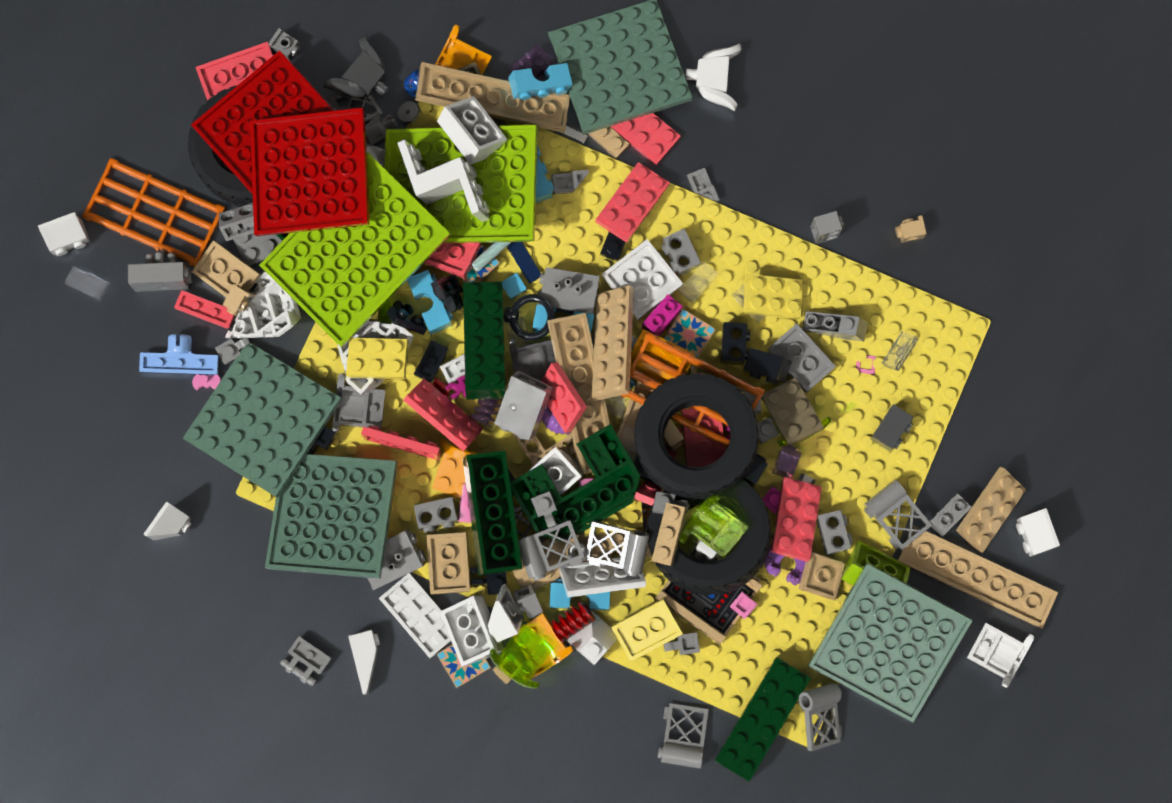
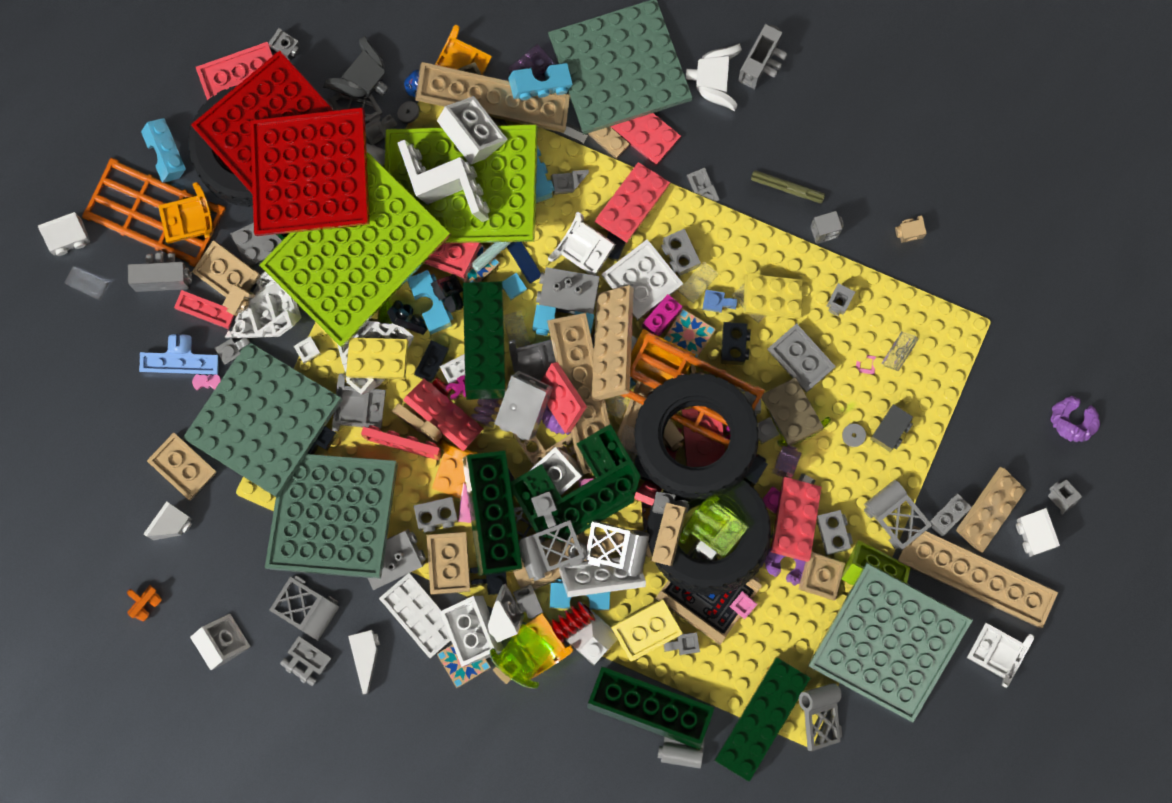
light grey brick [219,203,254,242] -> none
black piece [504,294,555,340] -> none
black brick [743,348,792,385] -> none
light grey slope [802,311,868,342] -> none
none -> orange hips [127,585,162,622]
none -> medium azure arch [141,118,186,183]
none -> tan plate [147,432,217,501]
none -> light orange piece [158,182,213,244]
none -> white slope [190,614,251,670]
none -> light grey piece [269,576,340,641]
none -> white plate [294,336,321,364]
none -> tan beam [392,403,443,444]
none -> white piece [548,212,616,276]
none -> dark green brick [588,667,715,750]
none -> medium blue plate [702,290,737,313]
none -> light grey piece [738,24,787,89]
none -> olive axle [751,171,825,203]
none -> light grey brick [826,283,855,316]
none -> light grey wheel [842,424,866,447]
none -> light grey brick [1048,479,1082,515]
none -> medium lavender piece [1051,396,1100,442]

